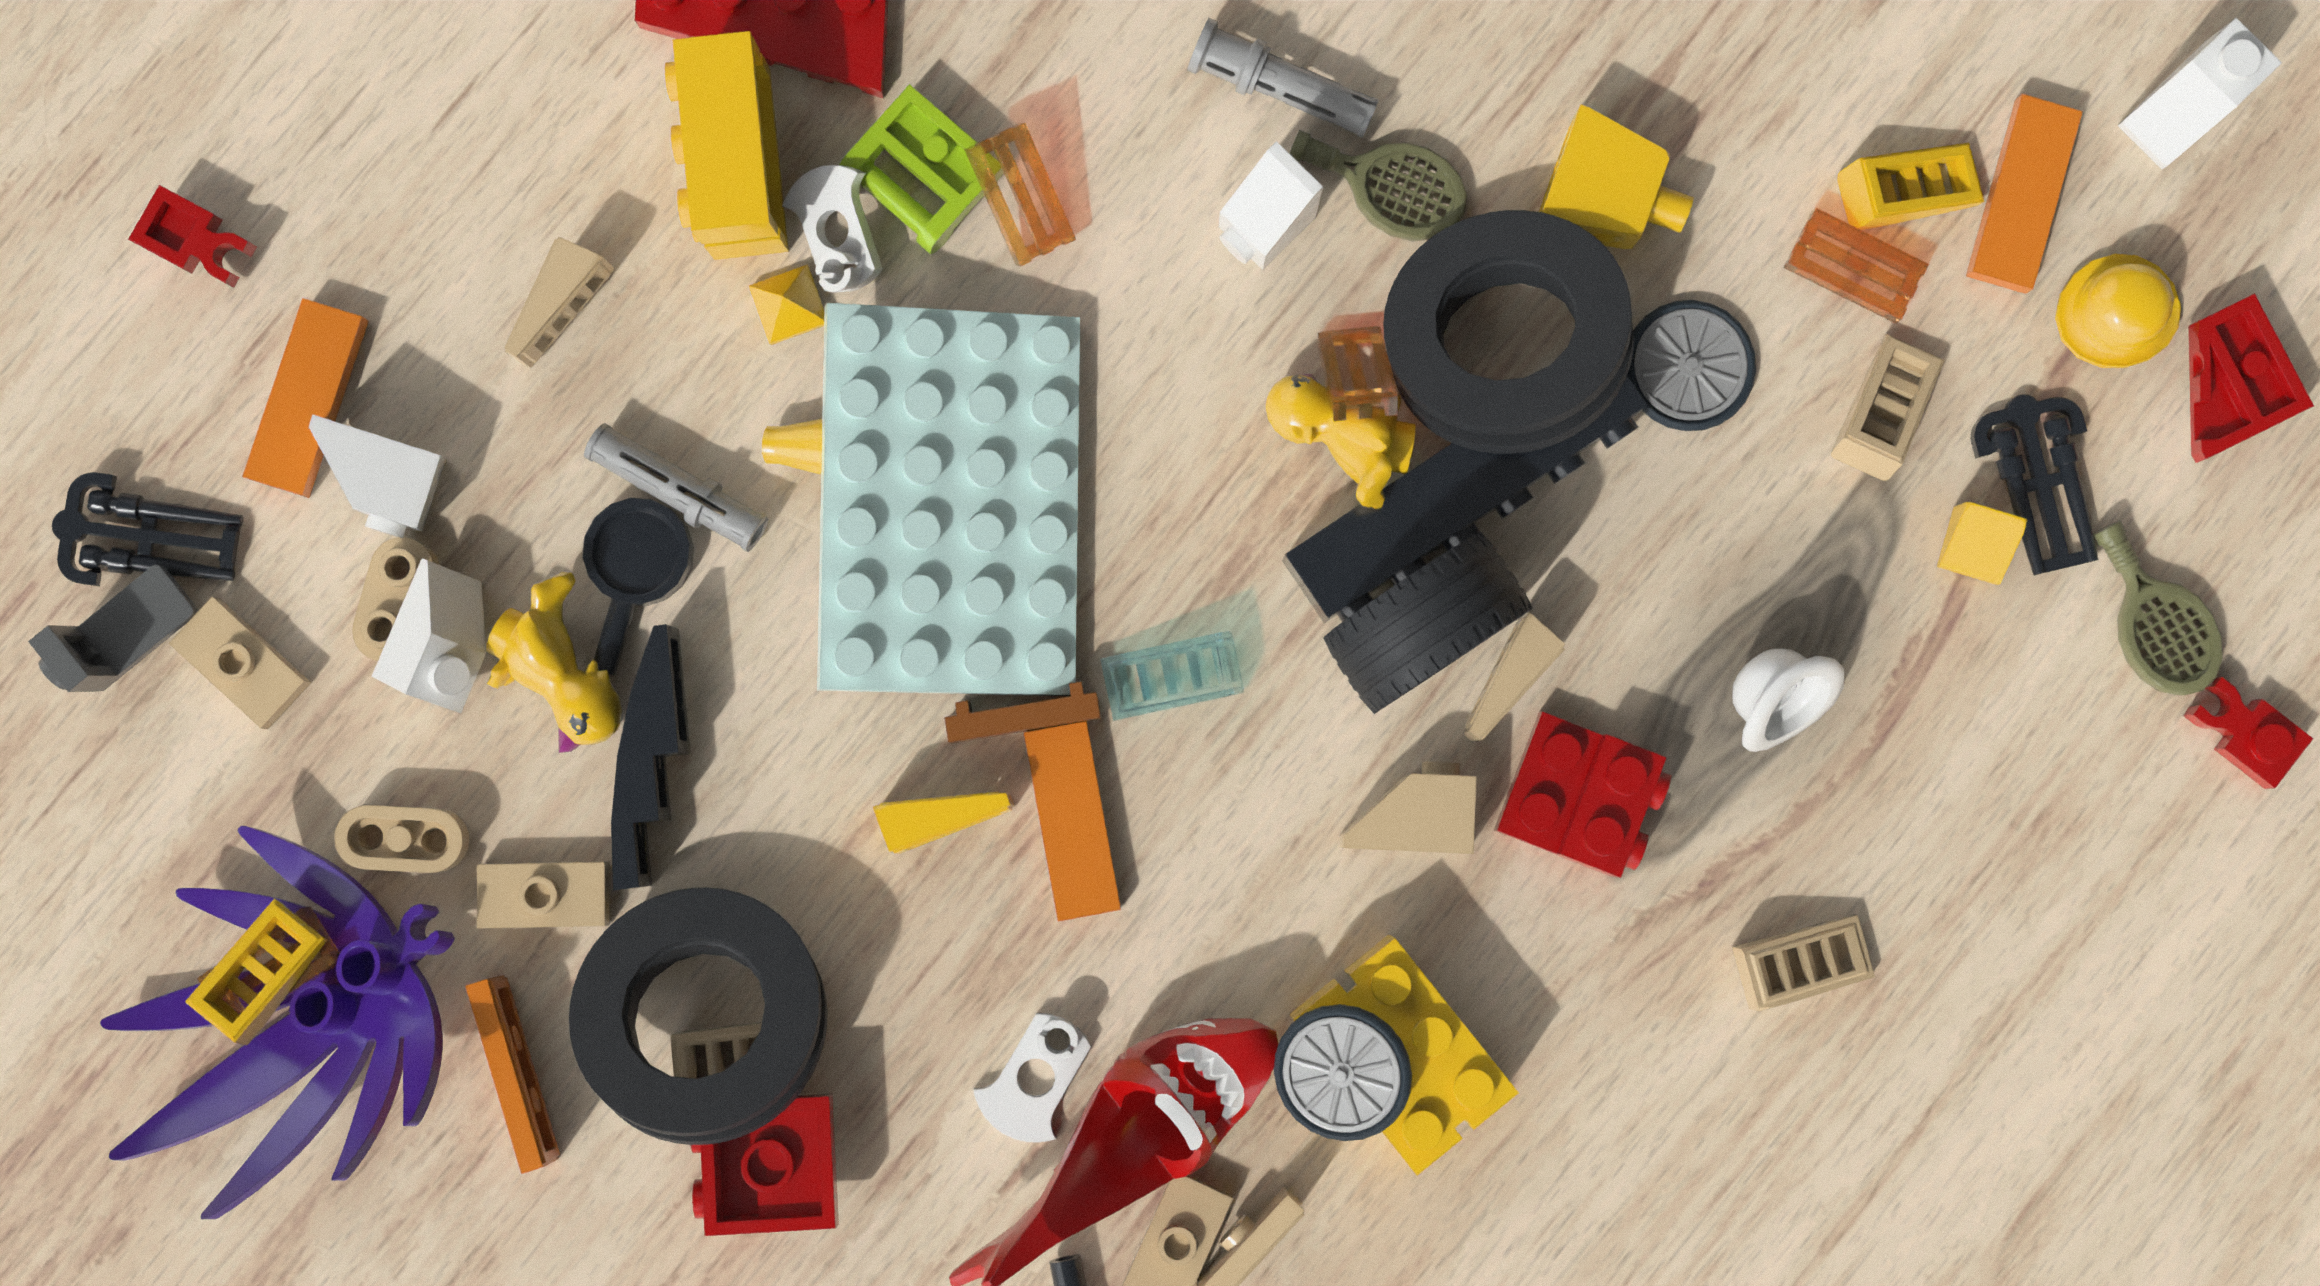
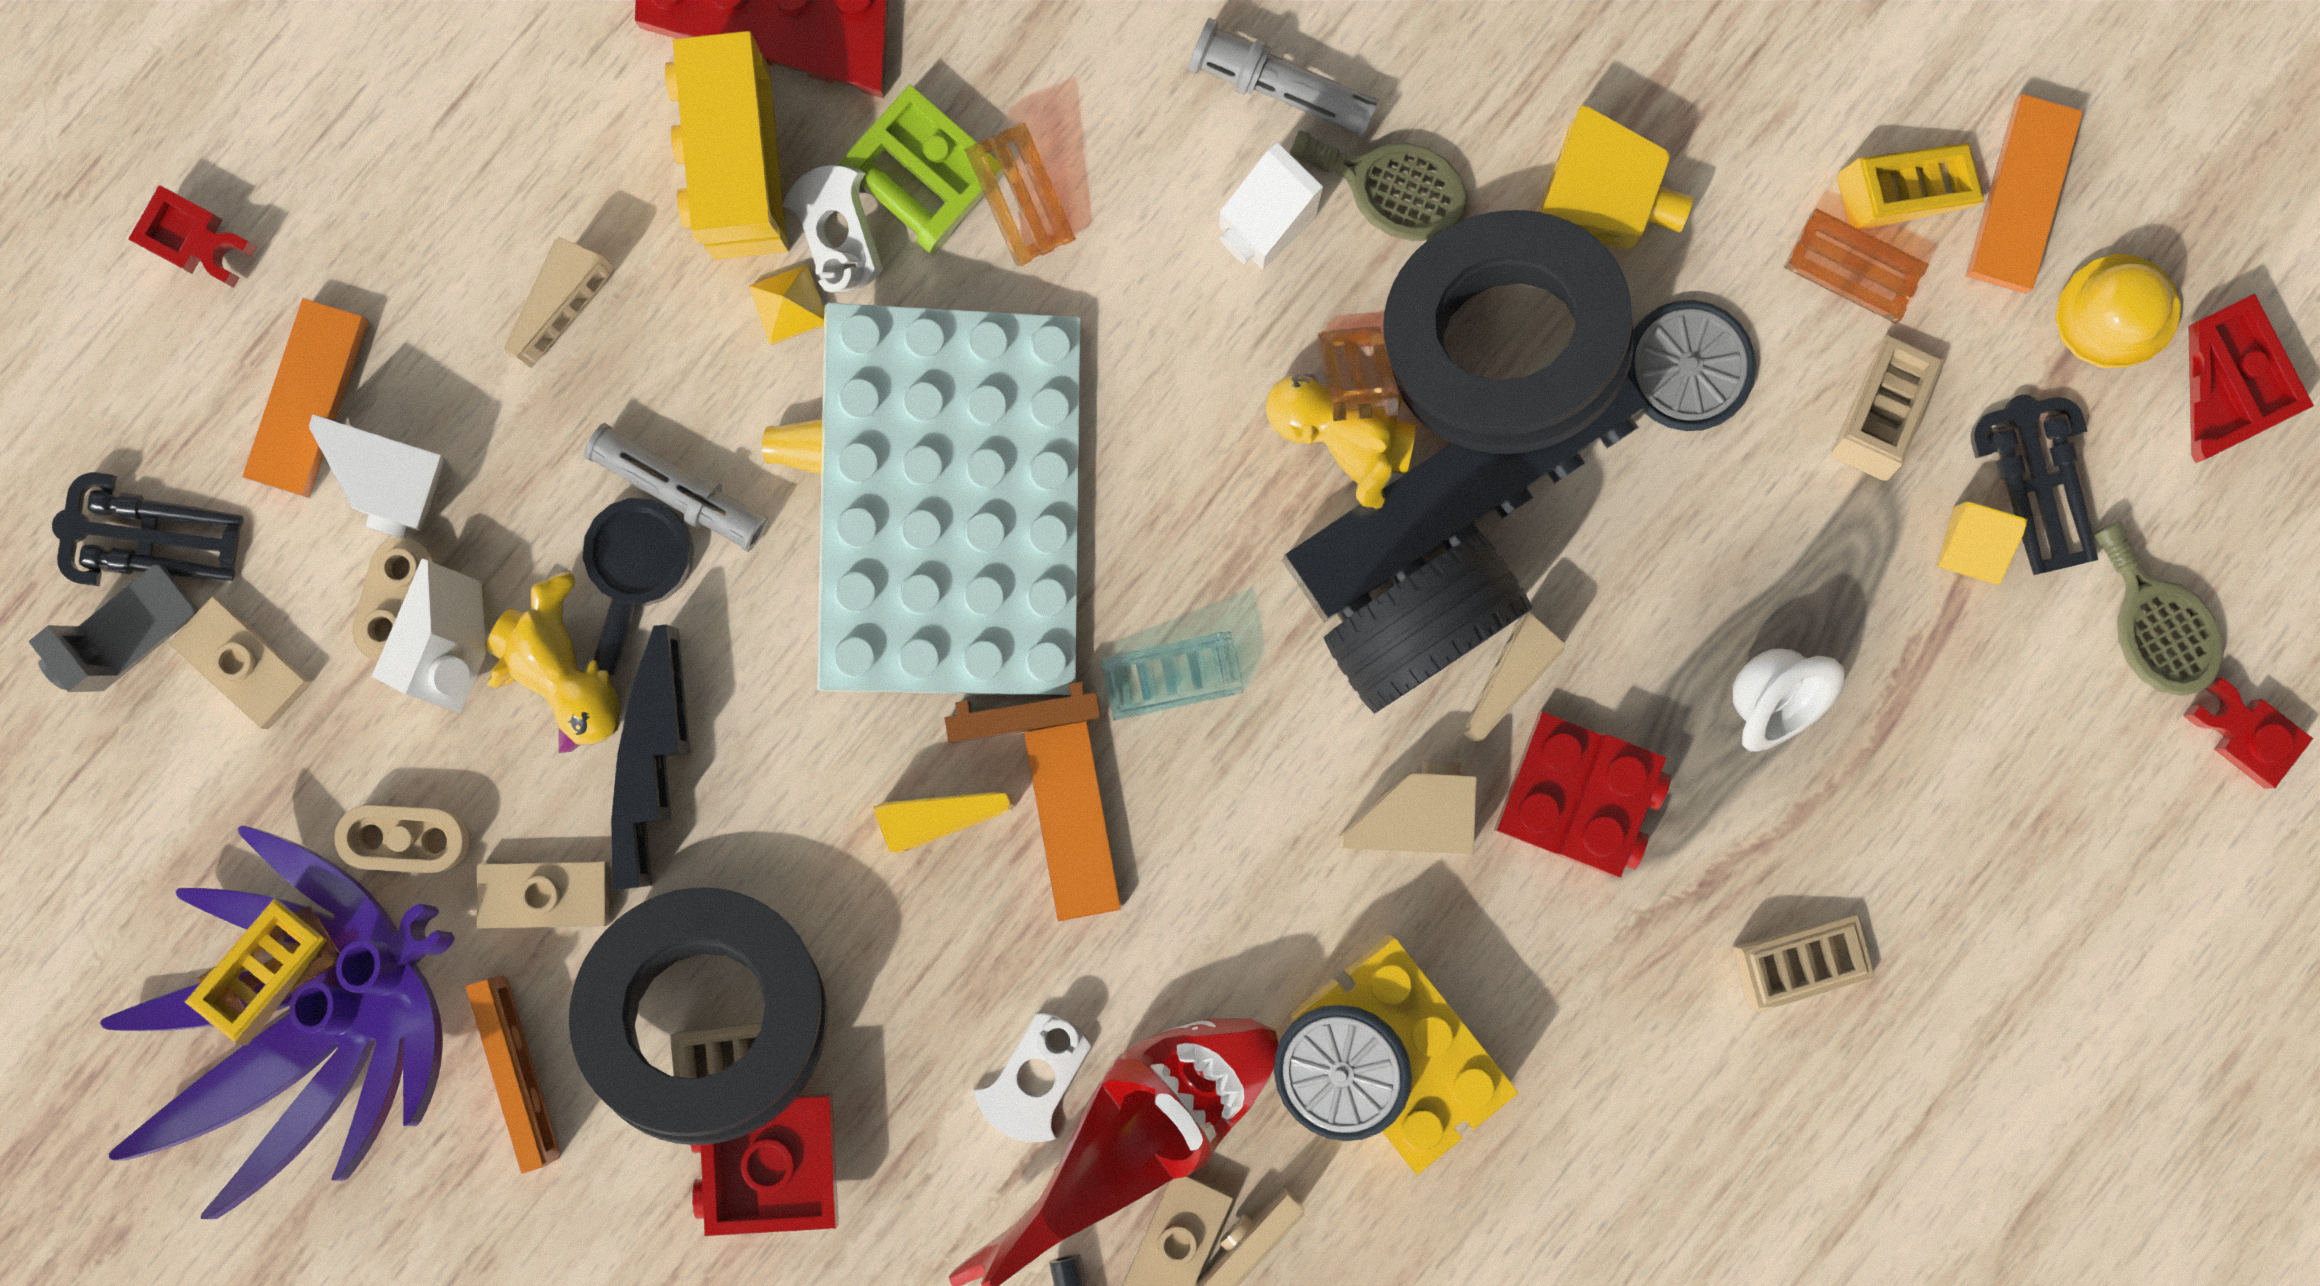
white slope [2118,18,2282,169] -> none

